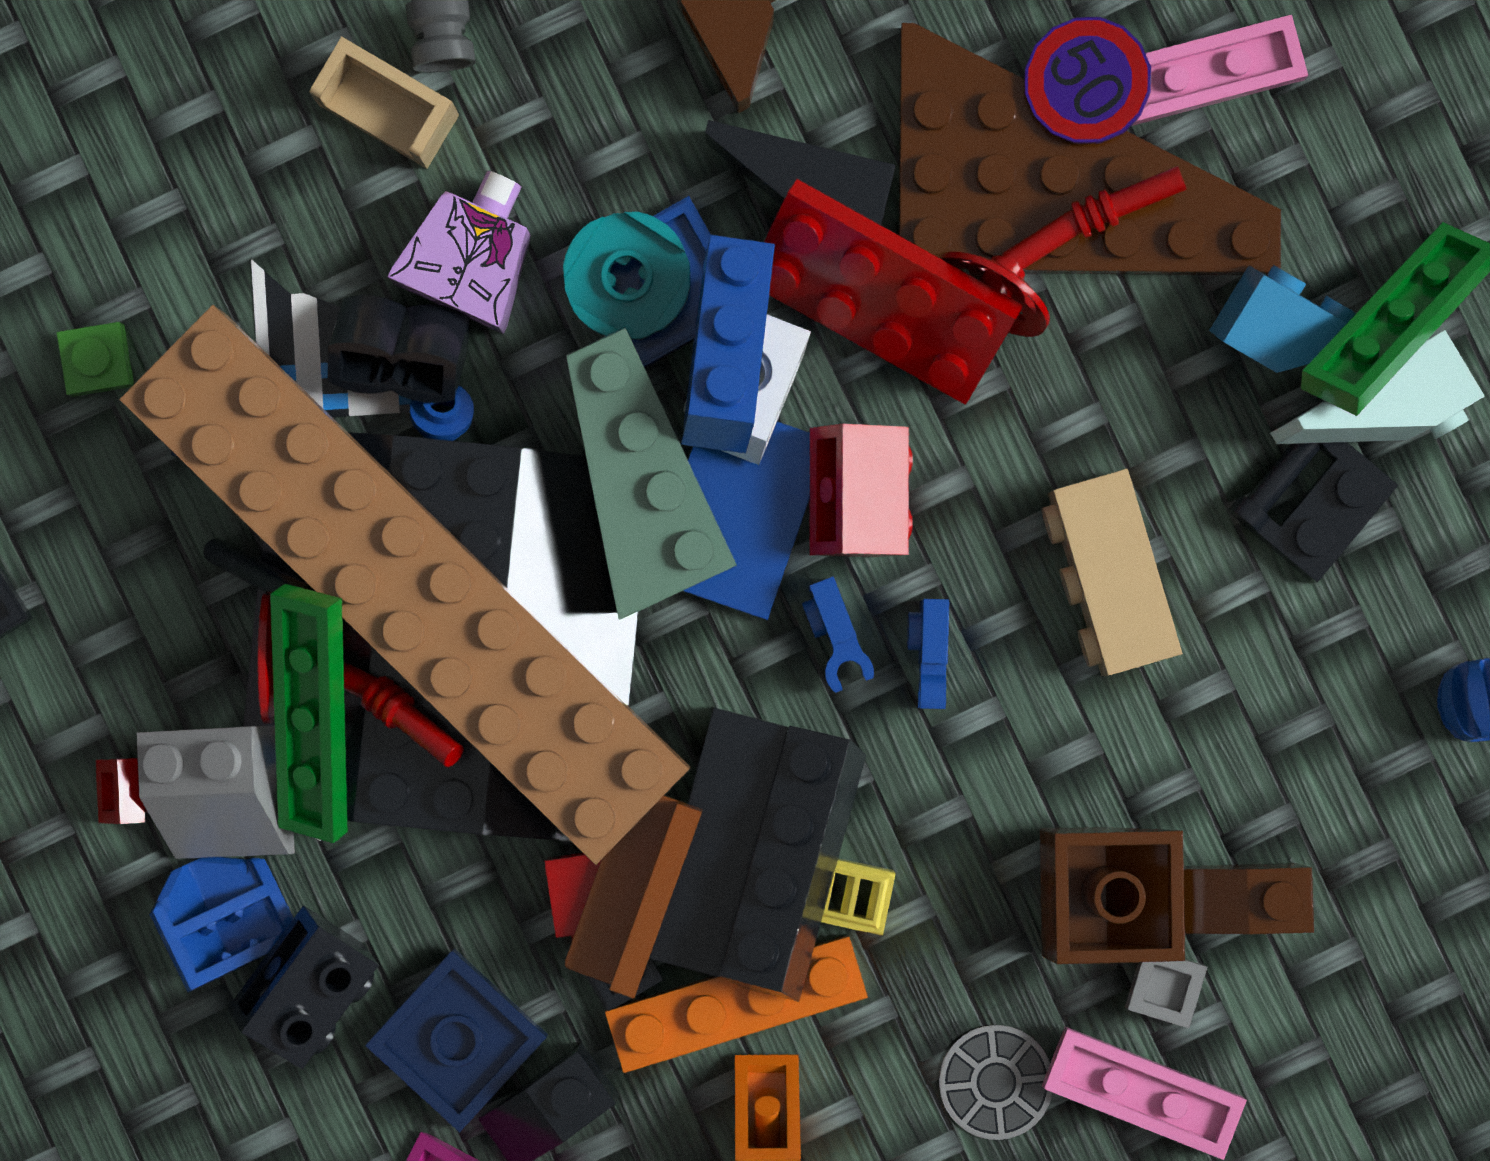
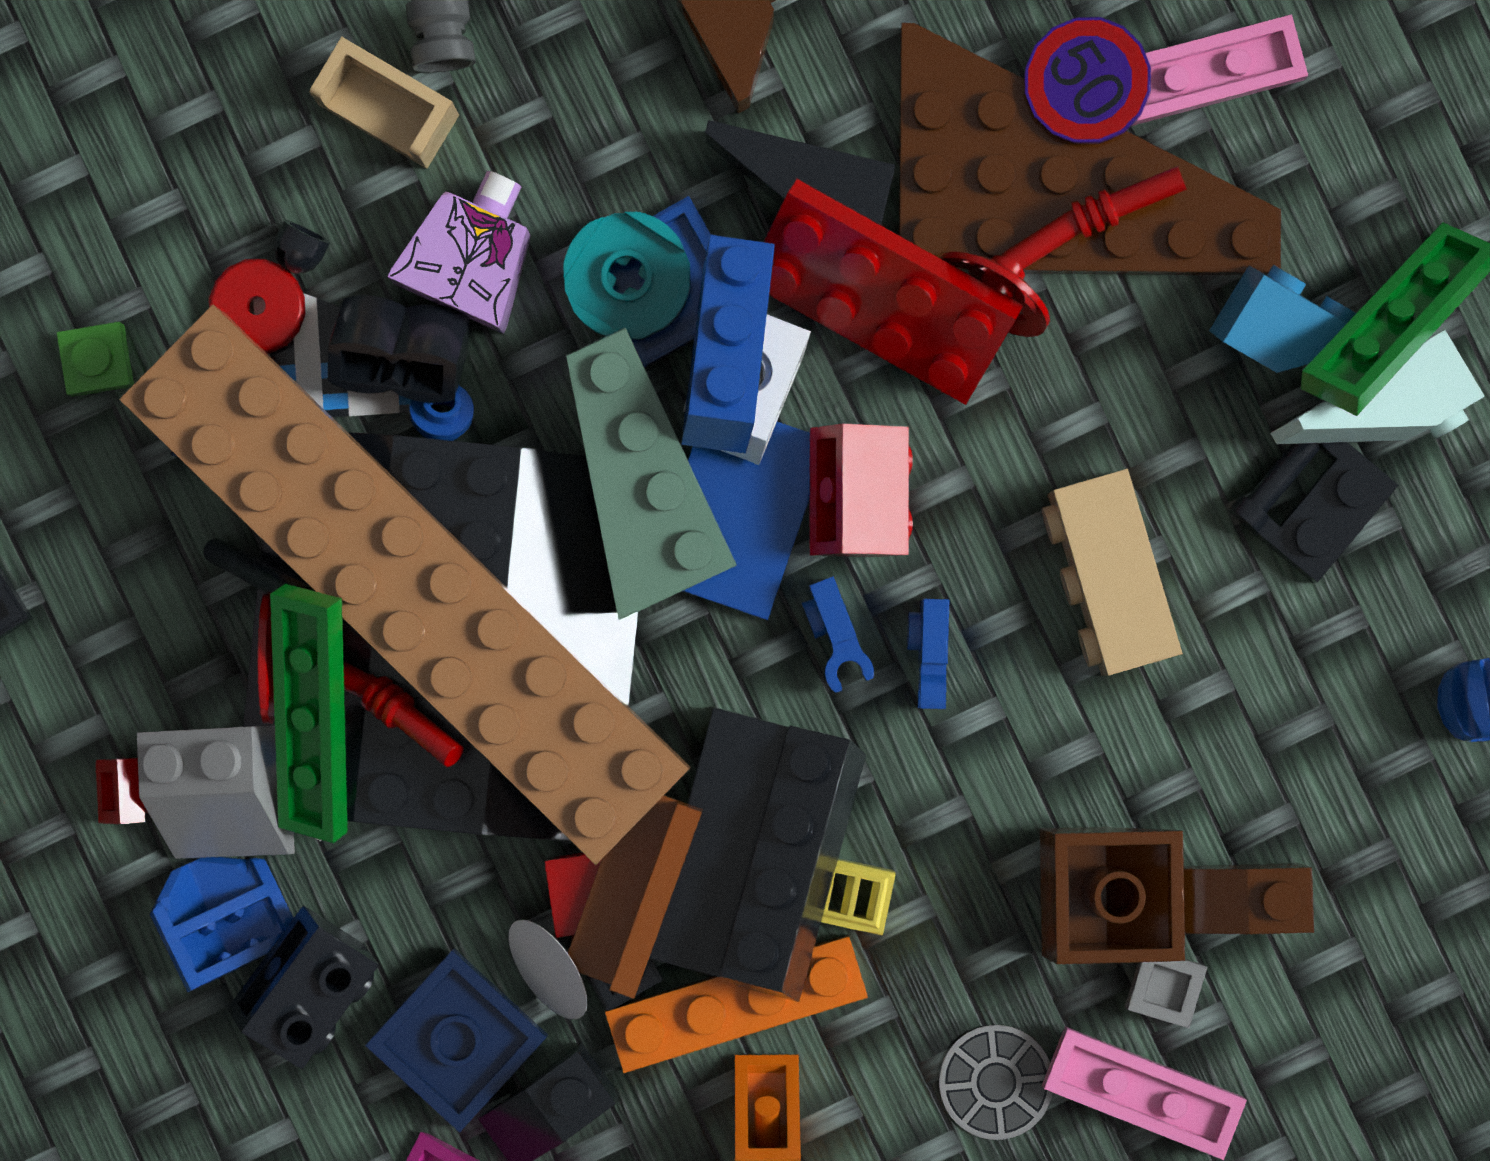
none -> red piece [209,259,306,354]
none -> black hinge [274,220,330,274]
none -> white sticker [509,920,587,1019]

